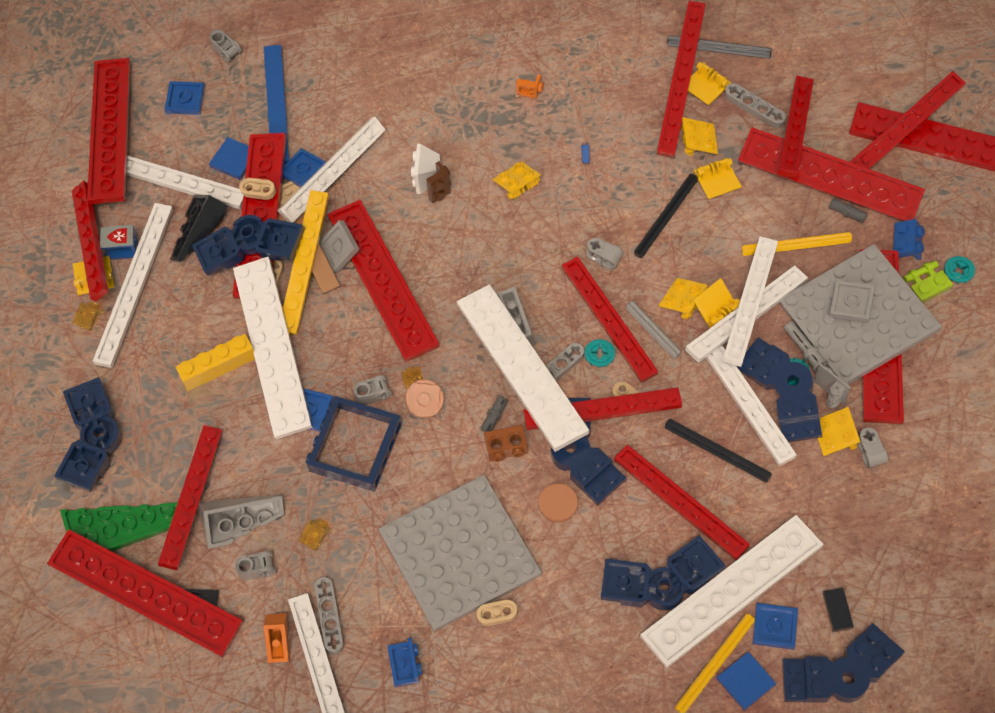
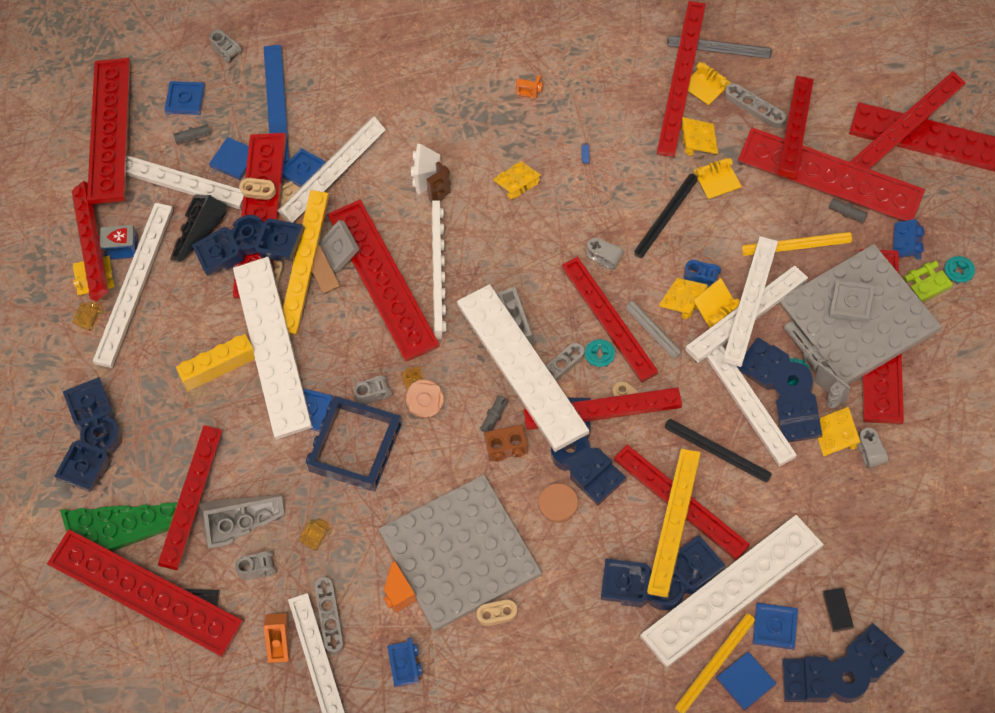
none -> dark grey pin [173,124,211,144]
none -> orange slope [383,561,417,613]
none -> white plate [432,201,446,340]
none -> yellow plate [647,449,701,598]
none -> blue piece [683,260,721,288]

